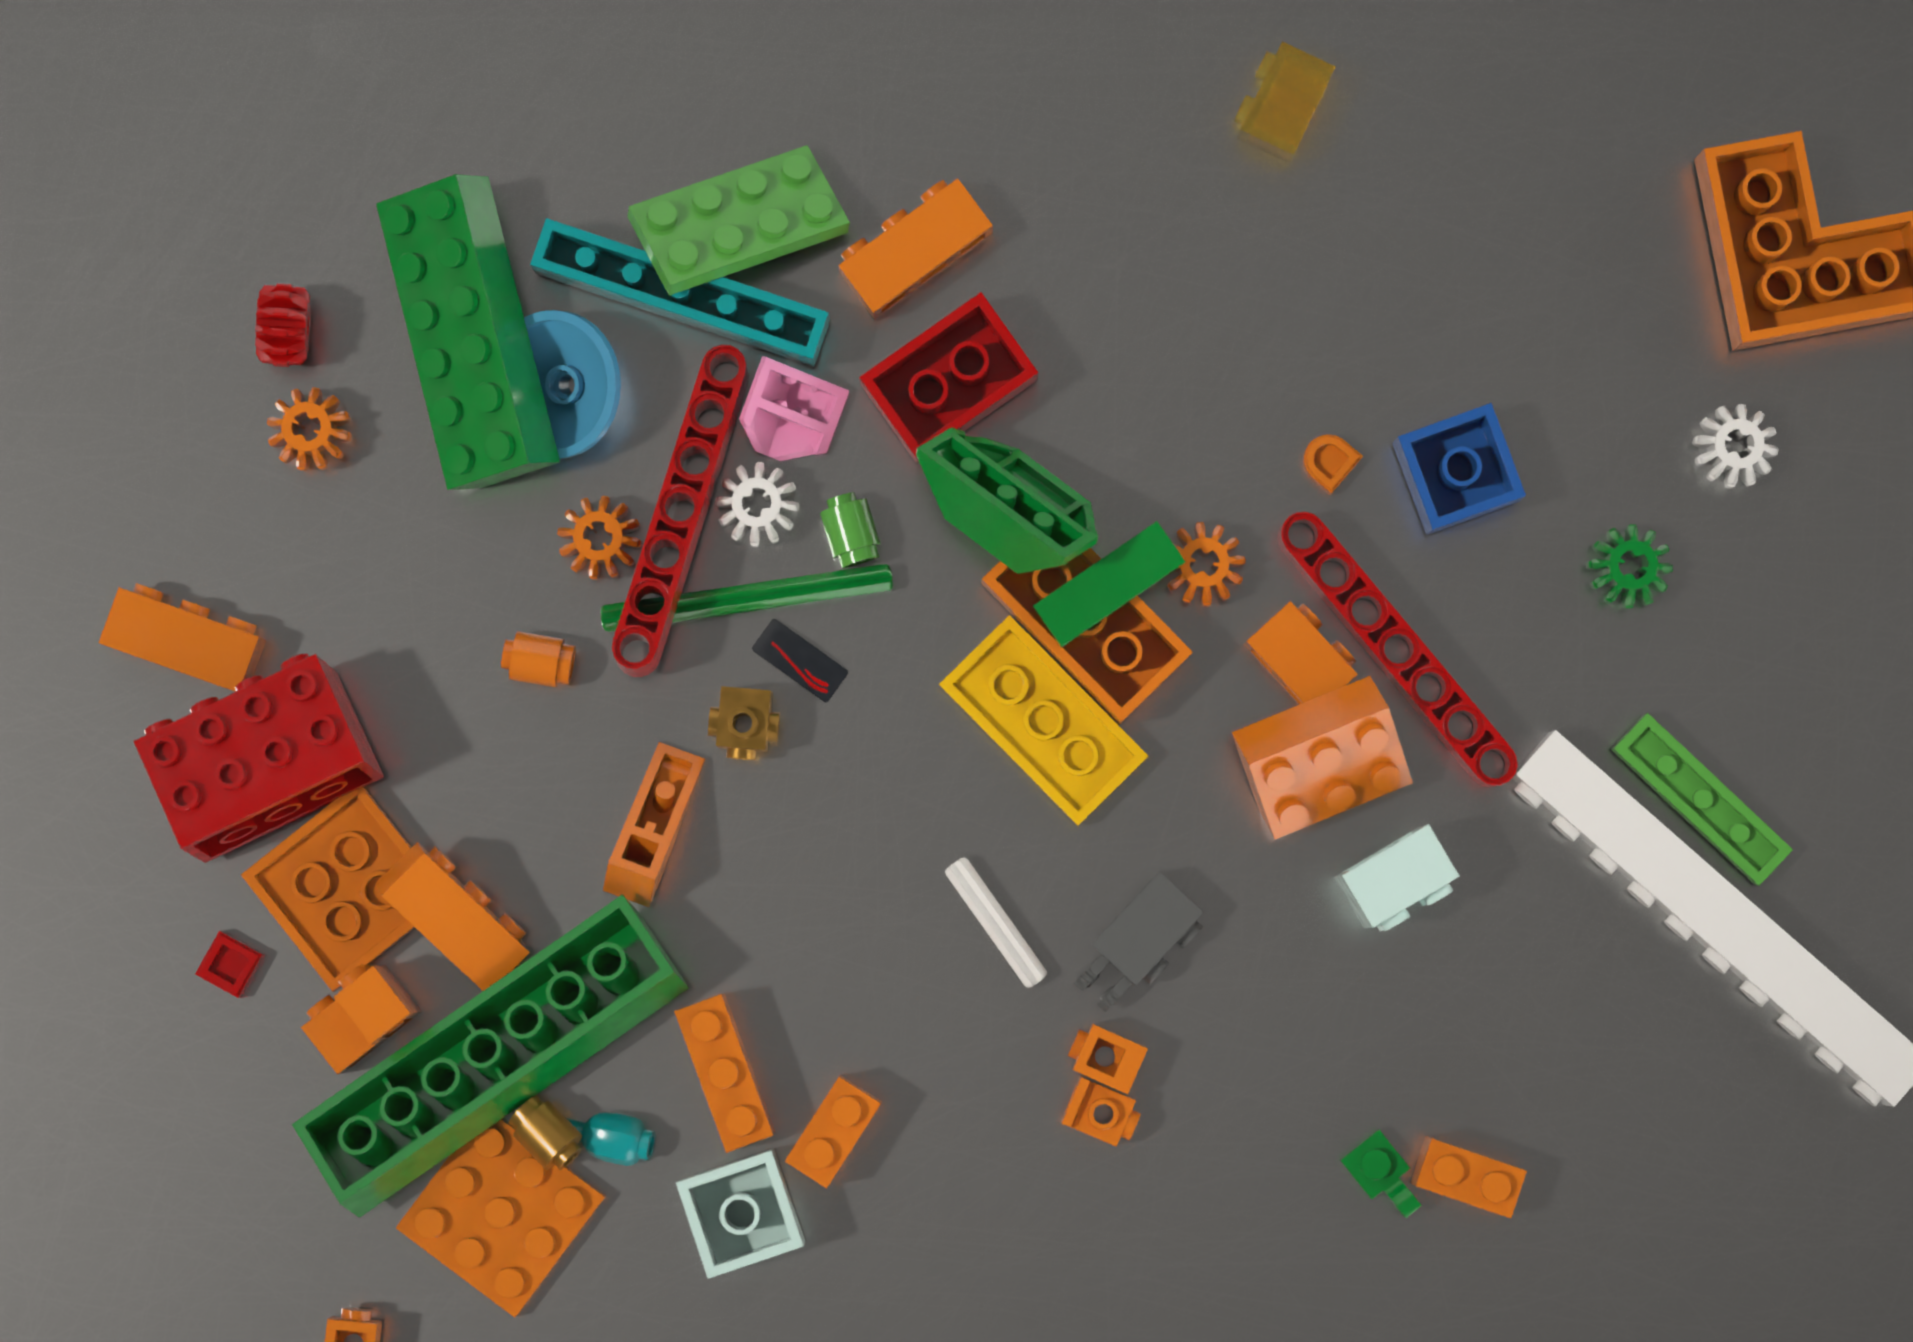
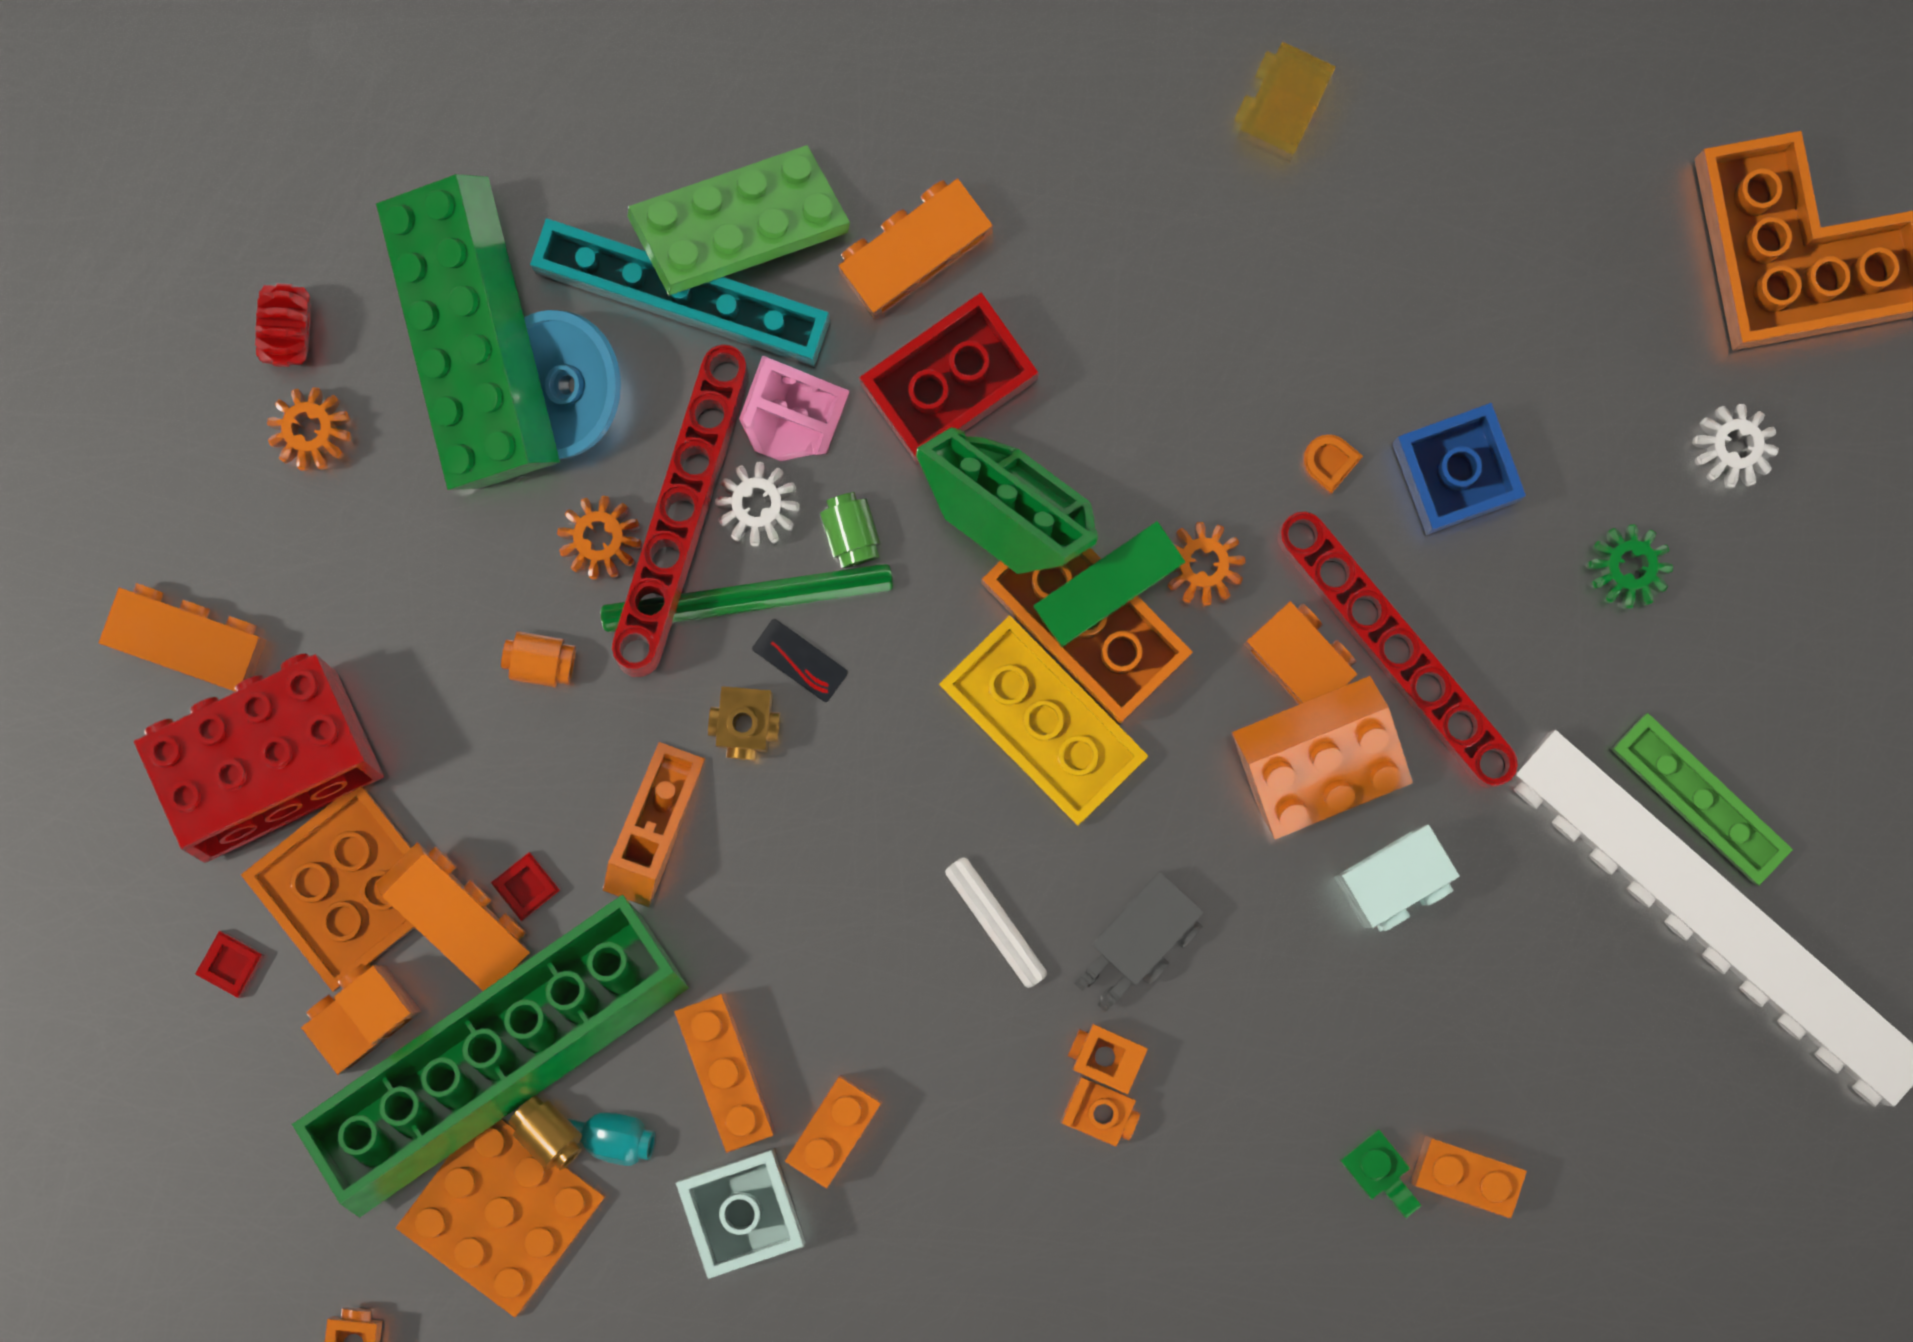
none -> red tile [491,852,562,922]

